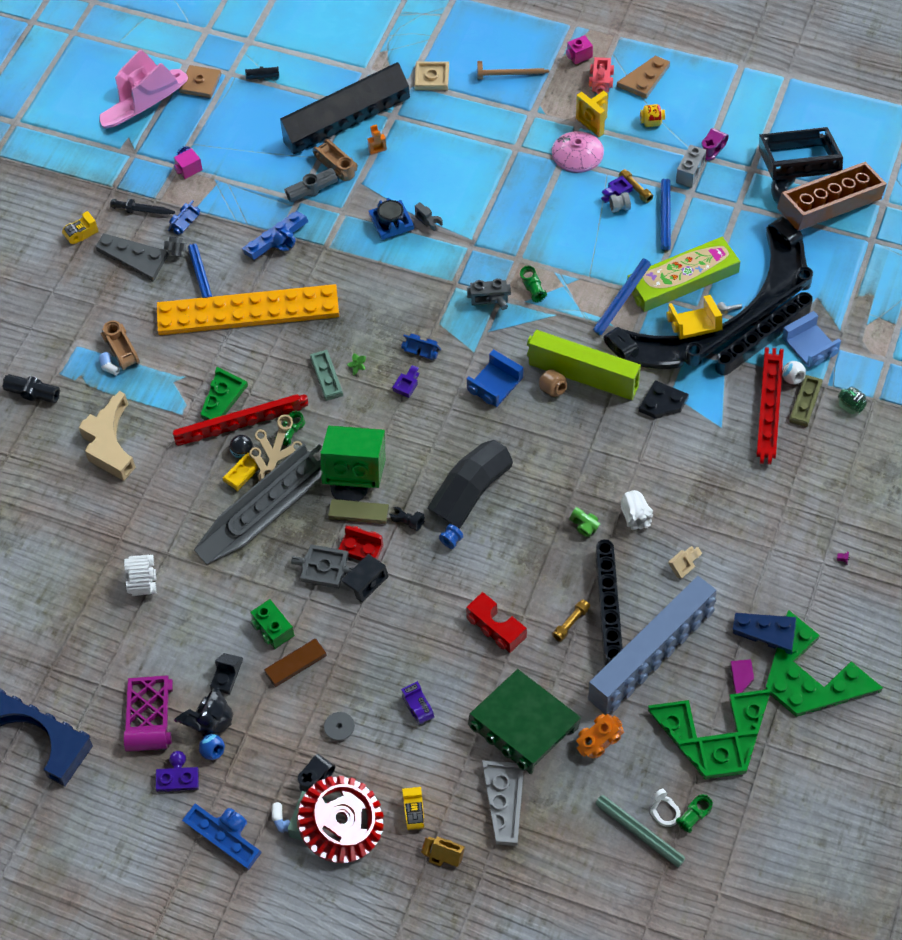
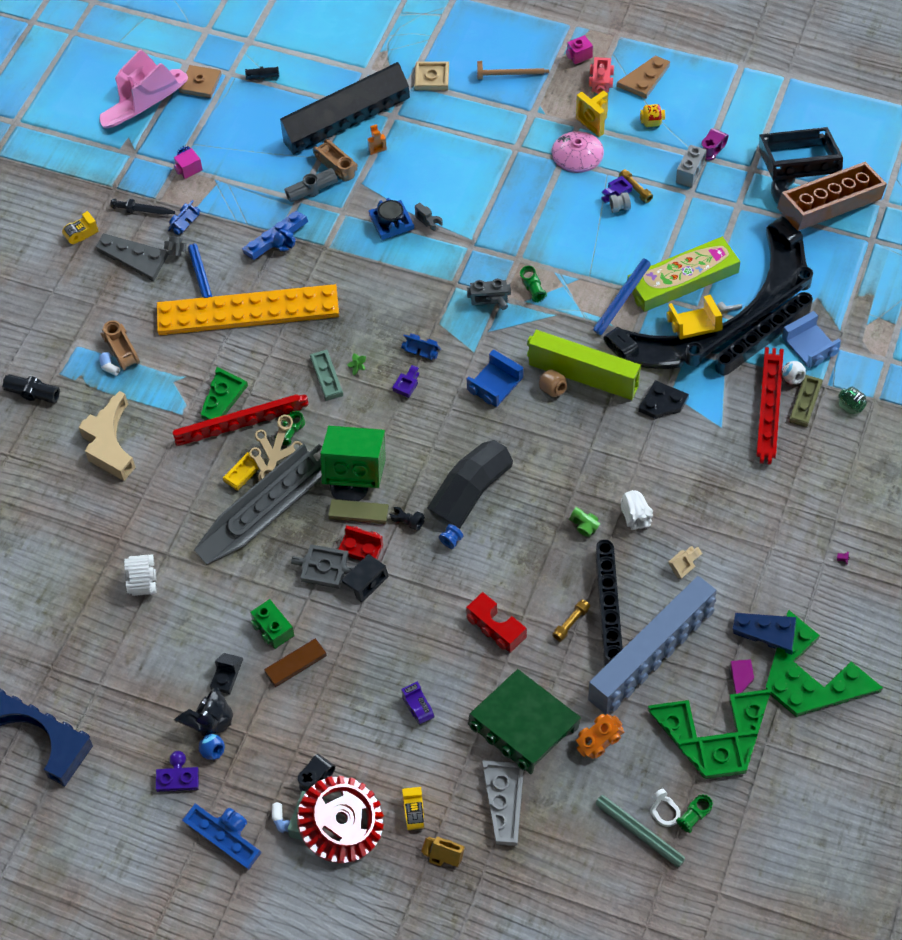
magenta piece [124,675,173,752] -> none
black piece [229,435,253,458] -> none
dark grey piece [324,712,355,740] -> none
blue axle [661,179,671,251] -> none

